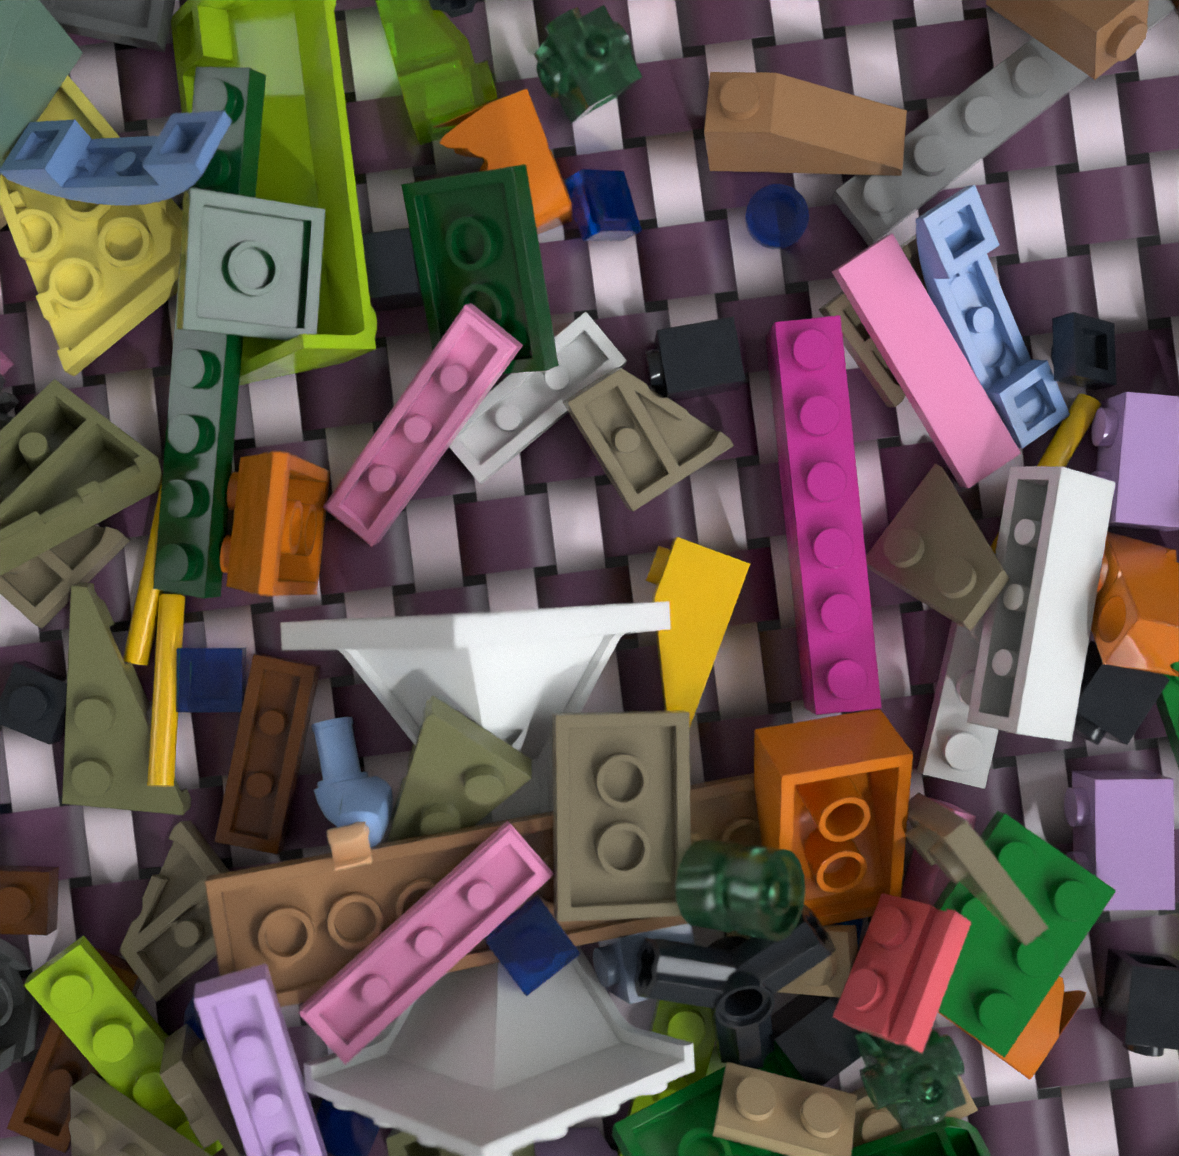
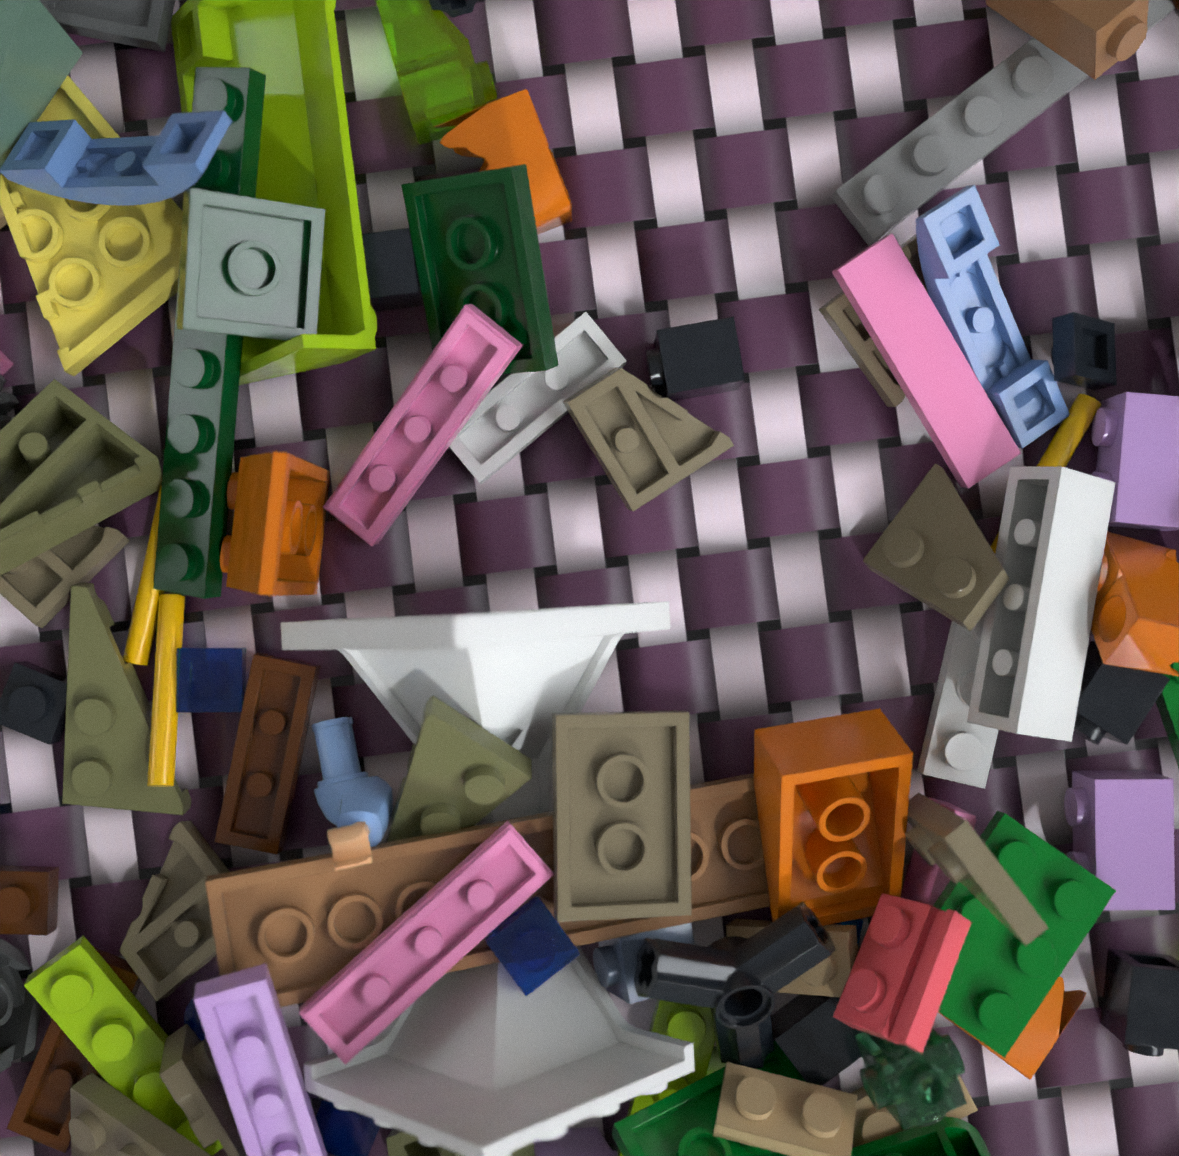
clear green brick [534,5,642,123] -> none
clear blue plate [565,169,642,241] -> none
yellow slope [646,537,750,728] -> none
clear green wheel [676,839,805,941] -> none
medium nougat slope [704,72,907,176] -> none
clear blue plate [745,184,809,249] -> none
dark pink brick [765,315,882,715] -> none

